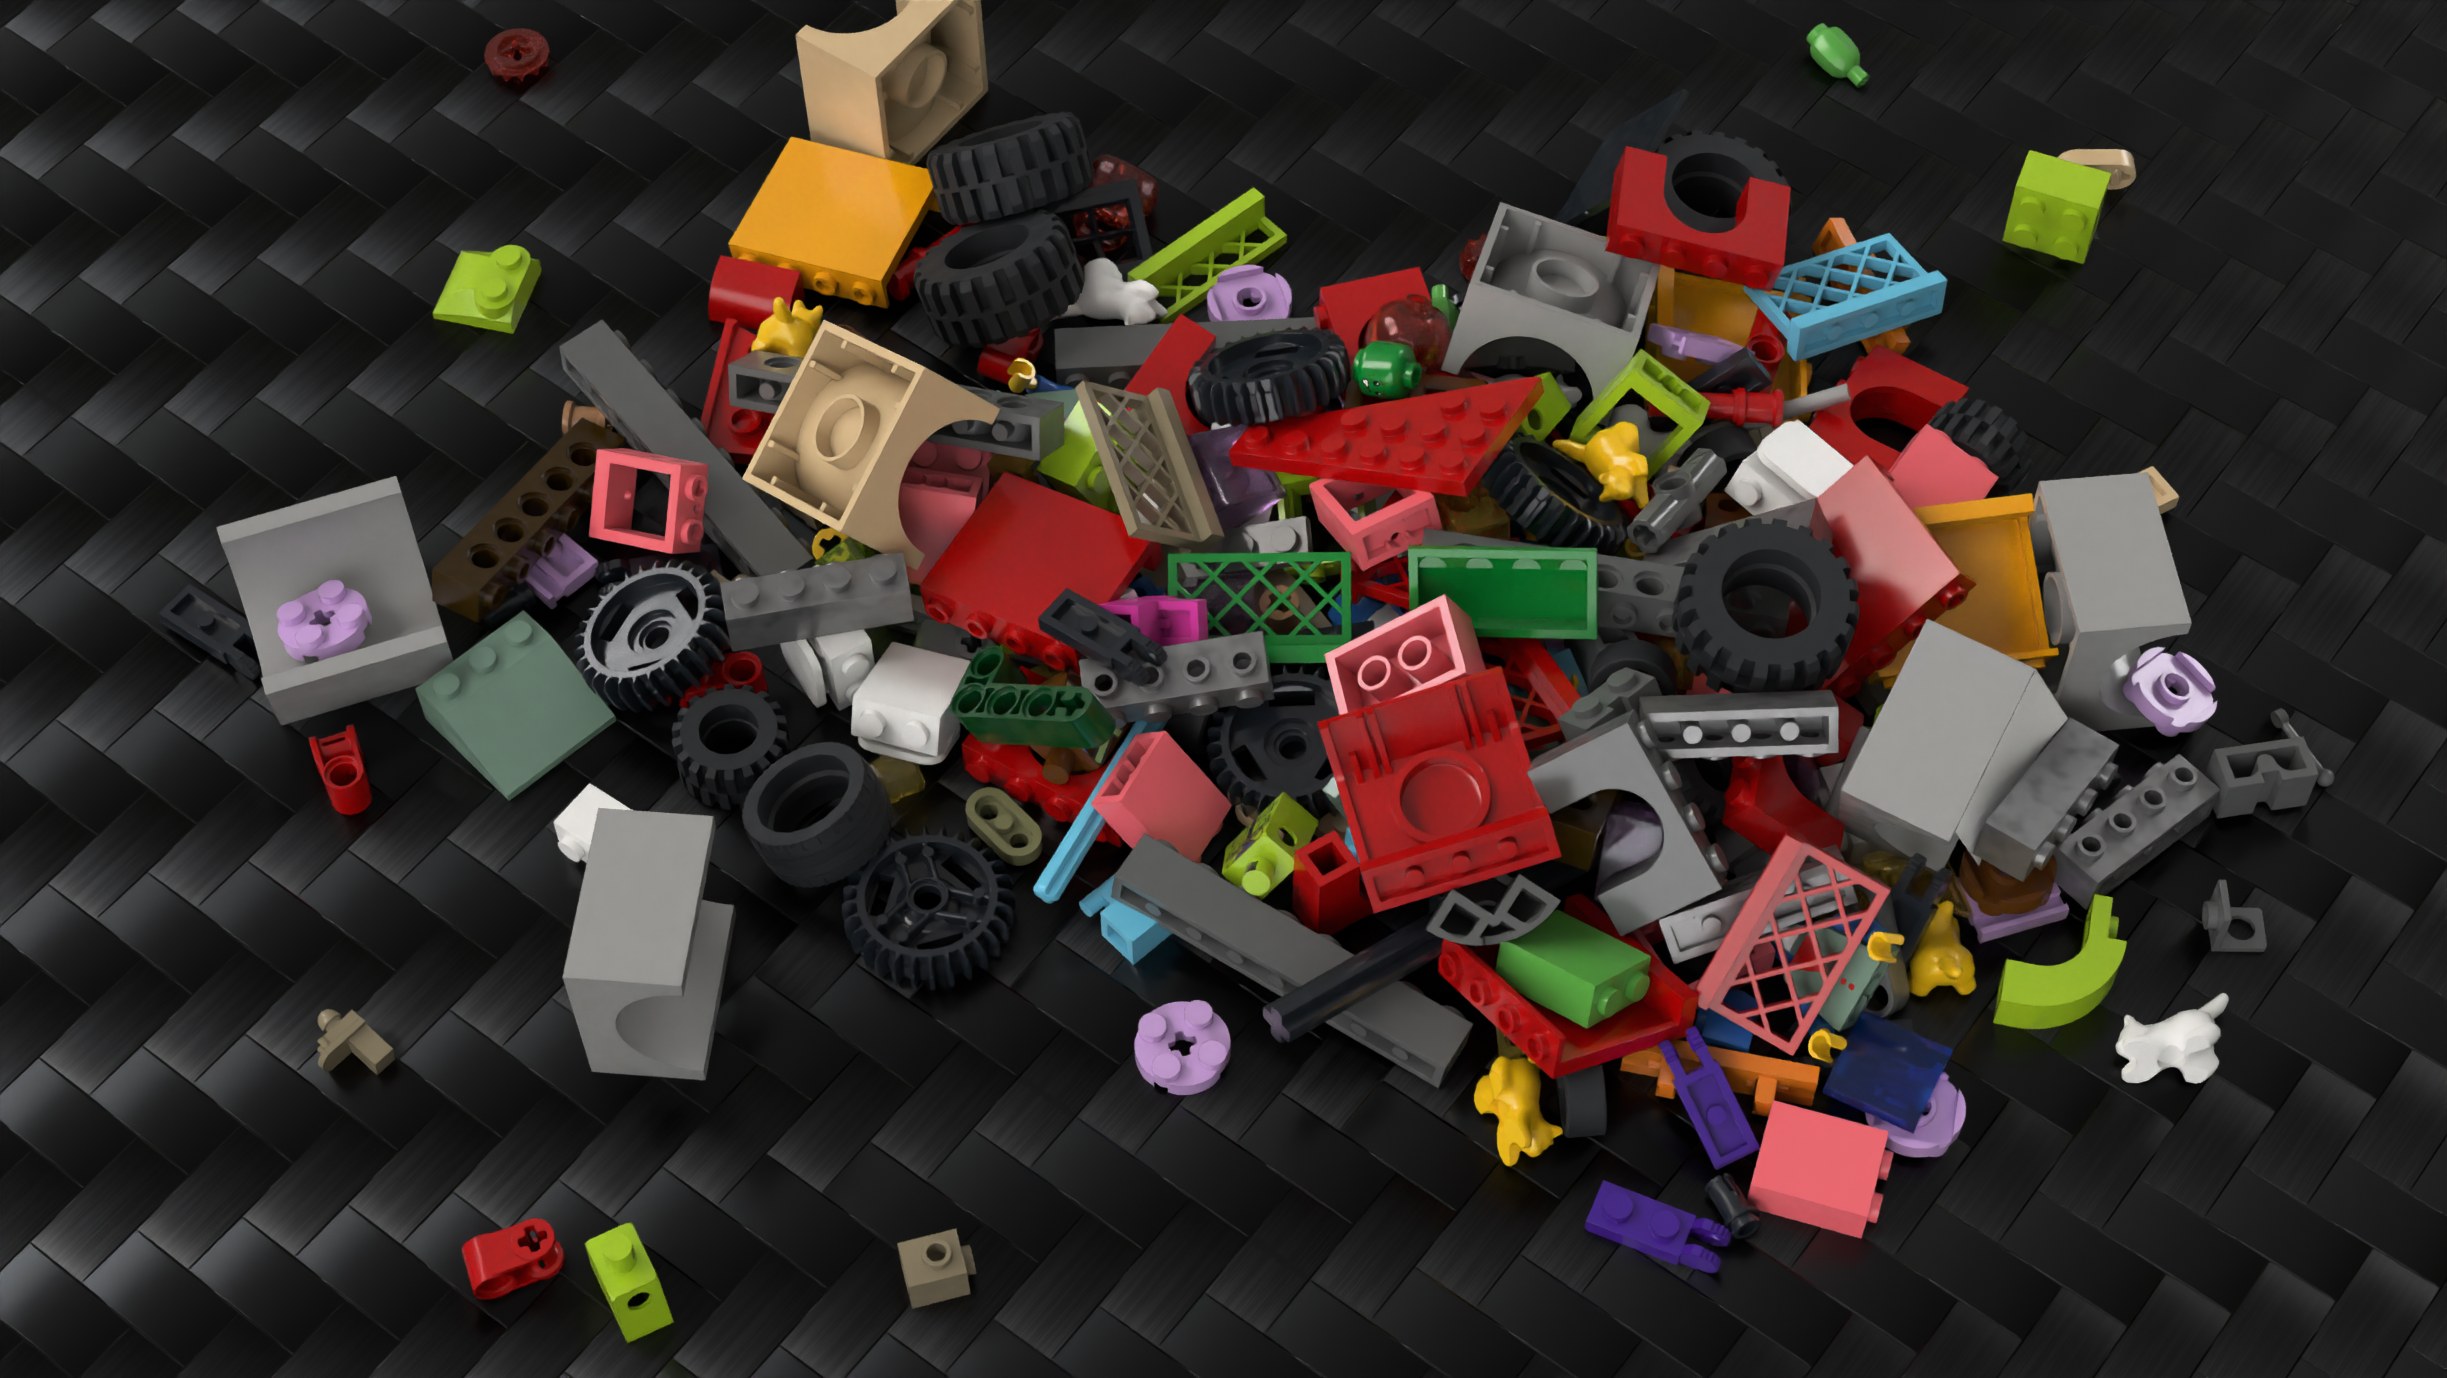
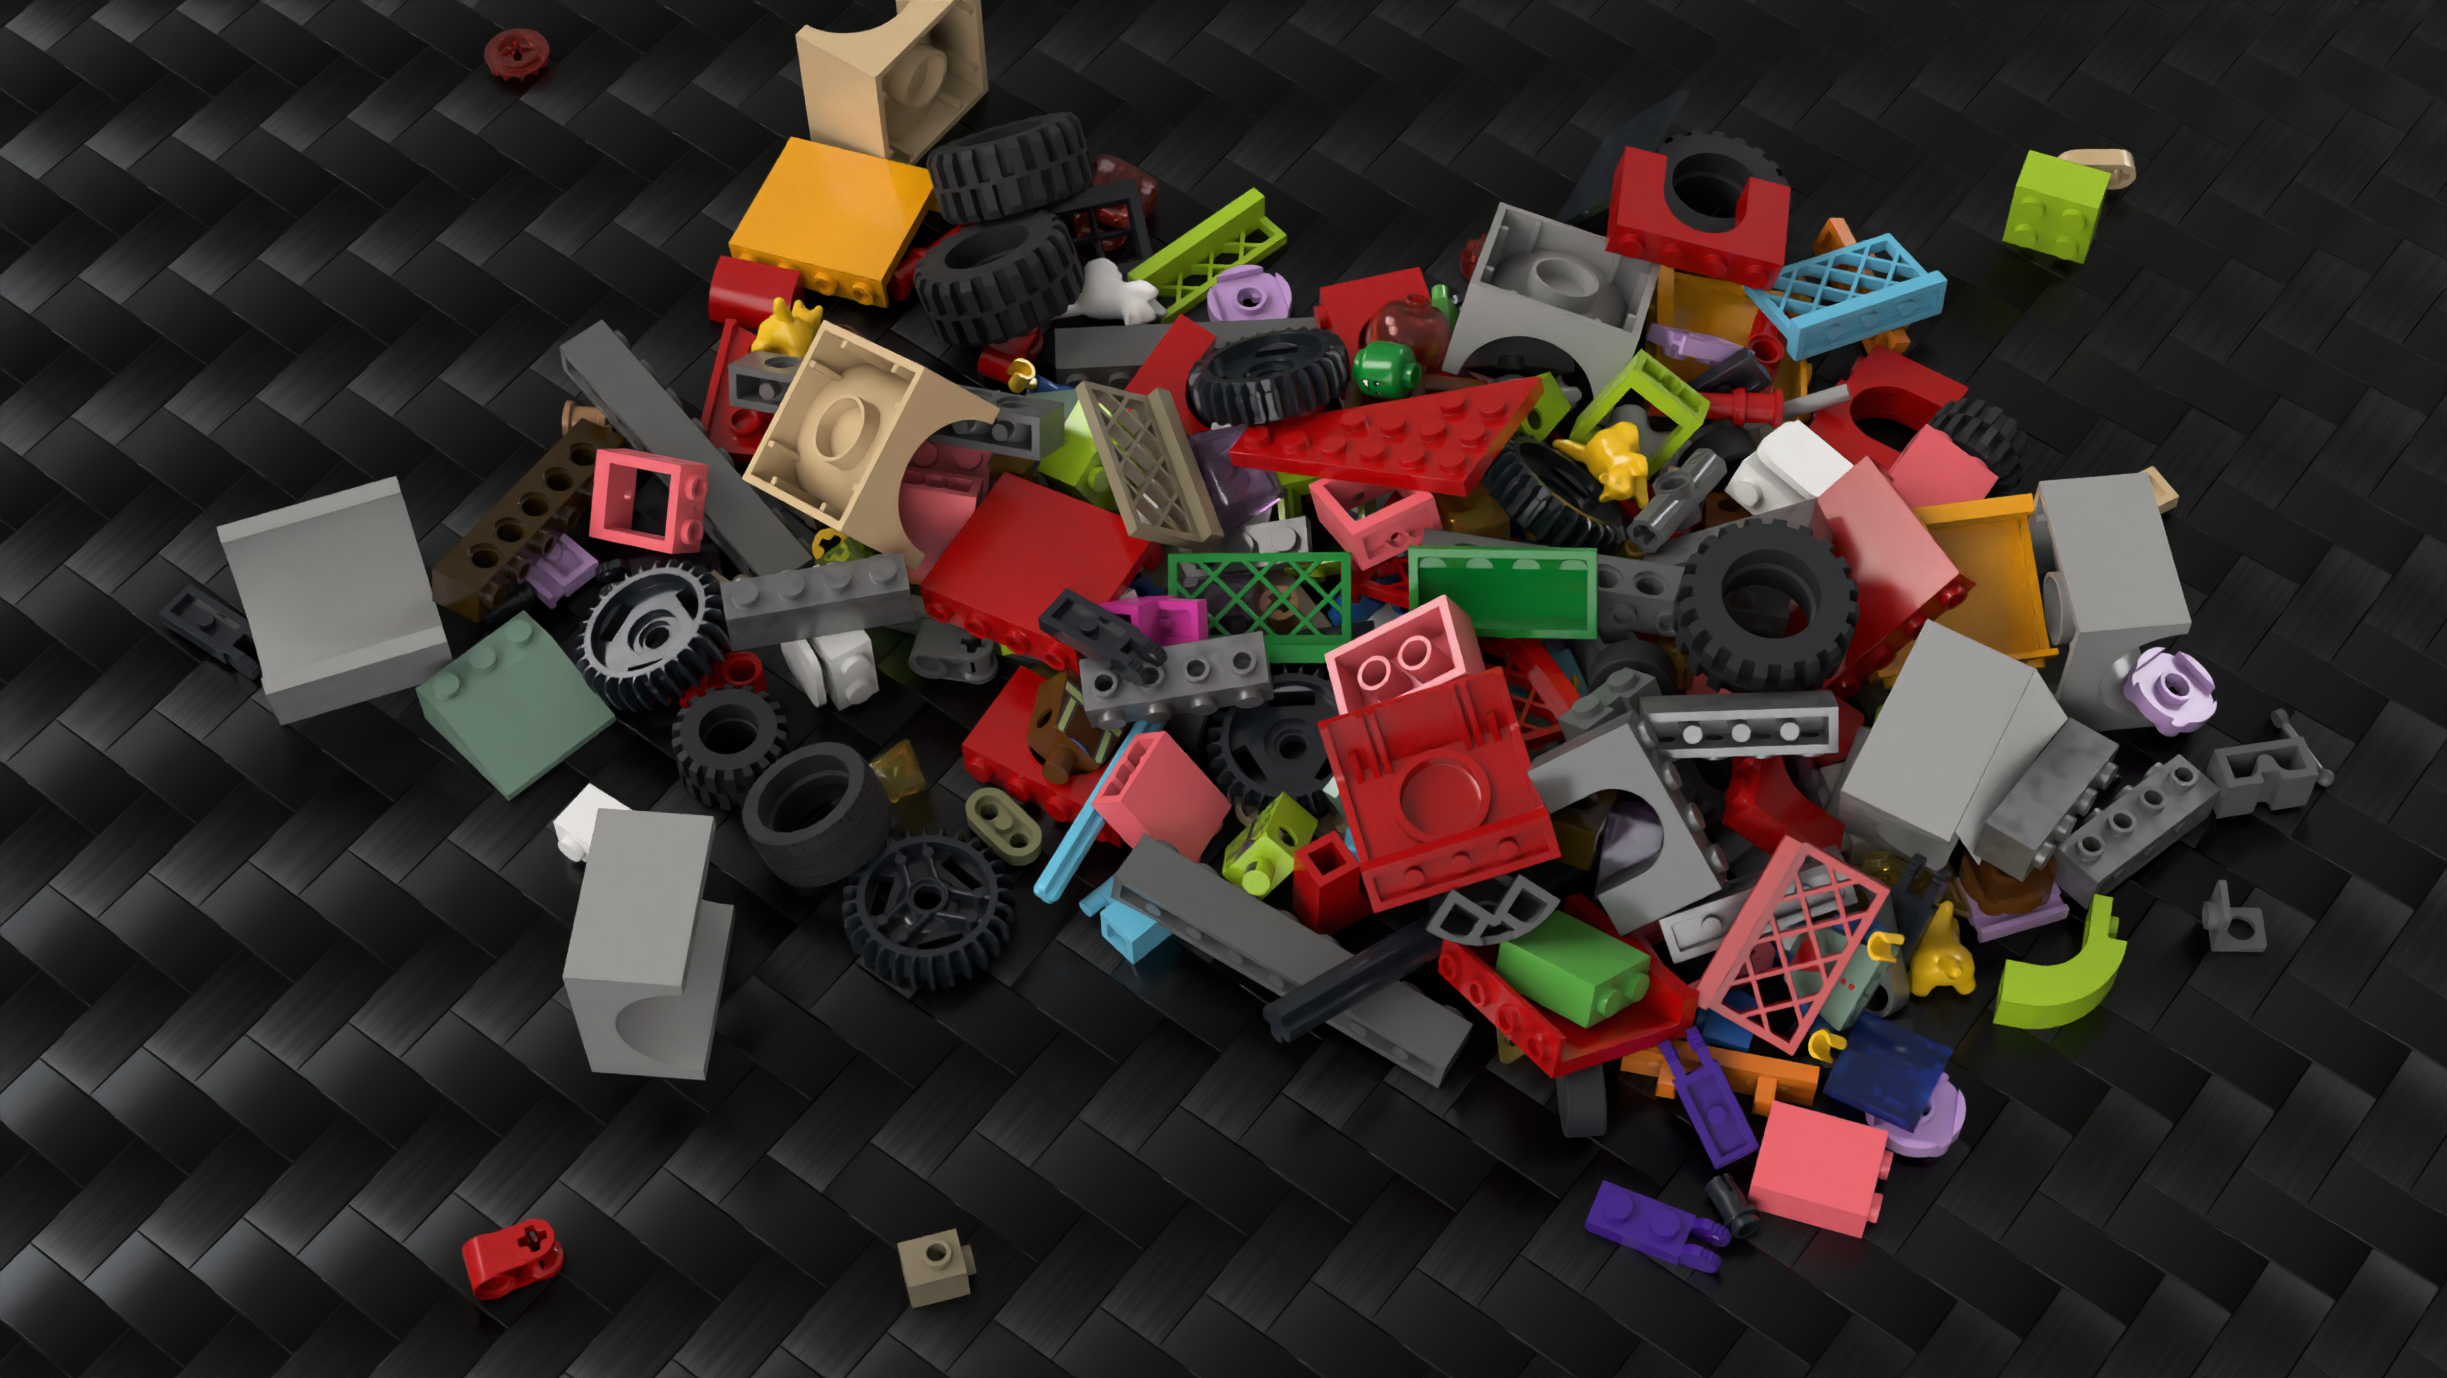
lavender plate [277,580,372,662] -> none
red piece [308,724,373,815] -> none
dark tan piece [317,1009,395,1075] -> none
lime slope [433,245,542,334] -> none
lime torso [585,1222,674,1344] -> none
white brick [851,642,970,765] -> none
dark green beam [950,645,1116,749] -> none
lavender plate [1135,1000,1231,1095] -> none
yellow animal [1474,1056,1563,1166] -> none
bright green plant [1806,23,1870,88] -> none
white animal [2115,993,2229,1084] -> none

